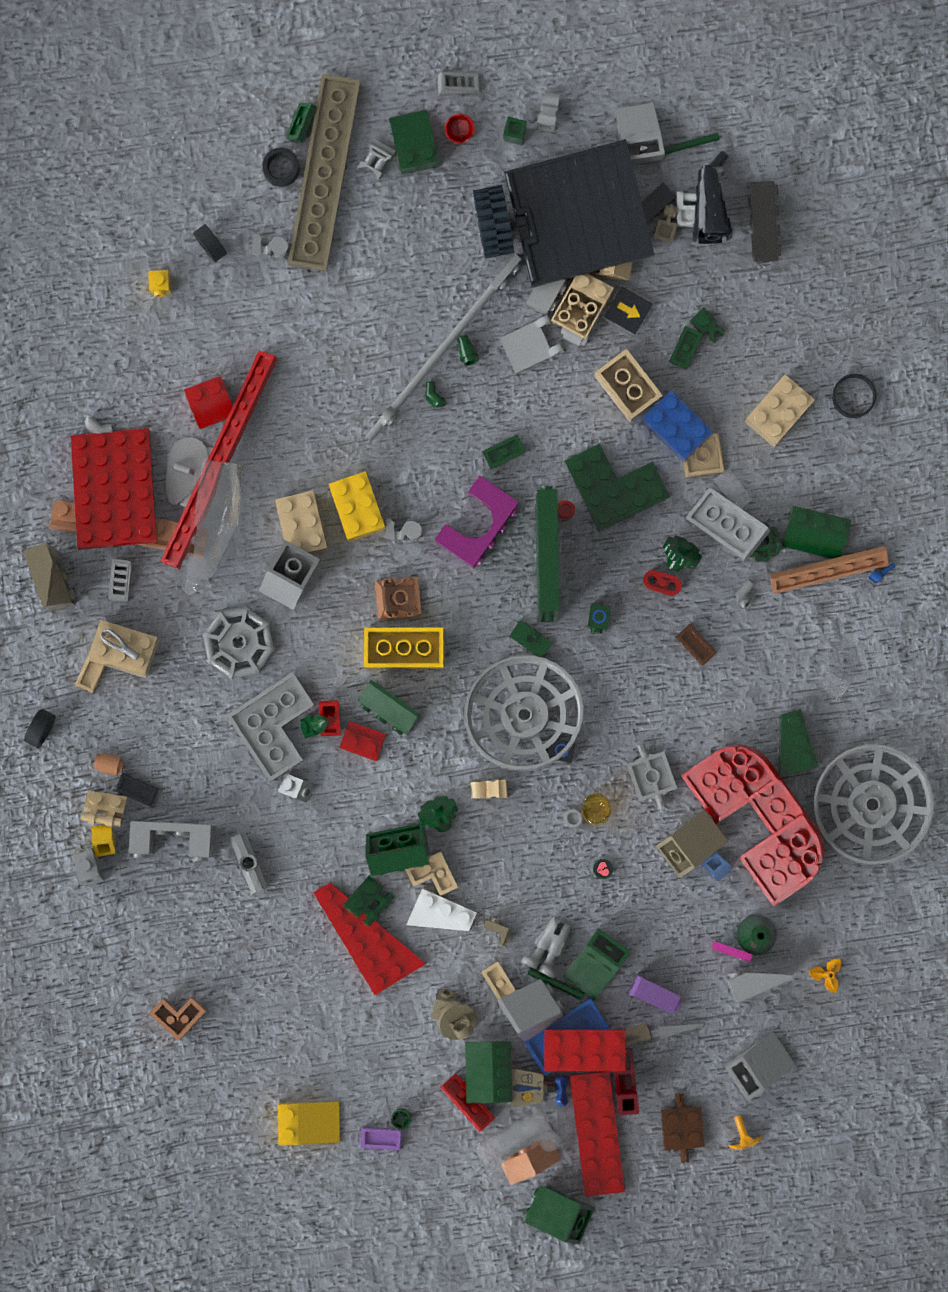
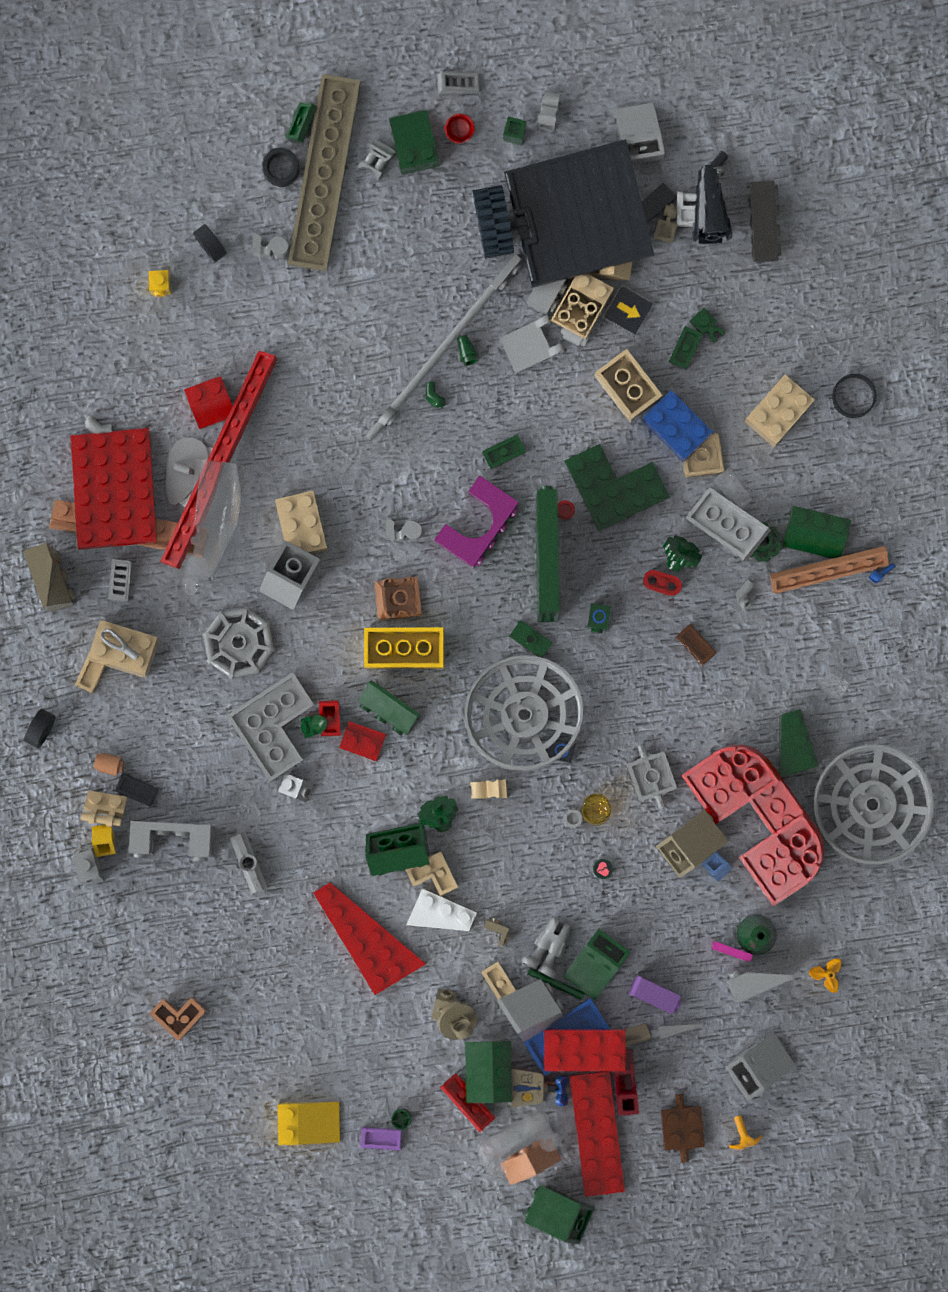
yellow brick [329,471,386,542] -> none
dark green plate [343,876,394,927] -> none
dark green bar [664,132,720,155] -> none

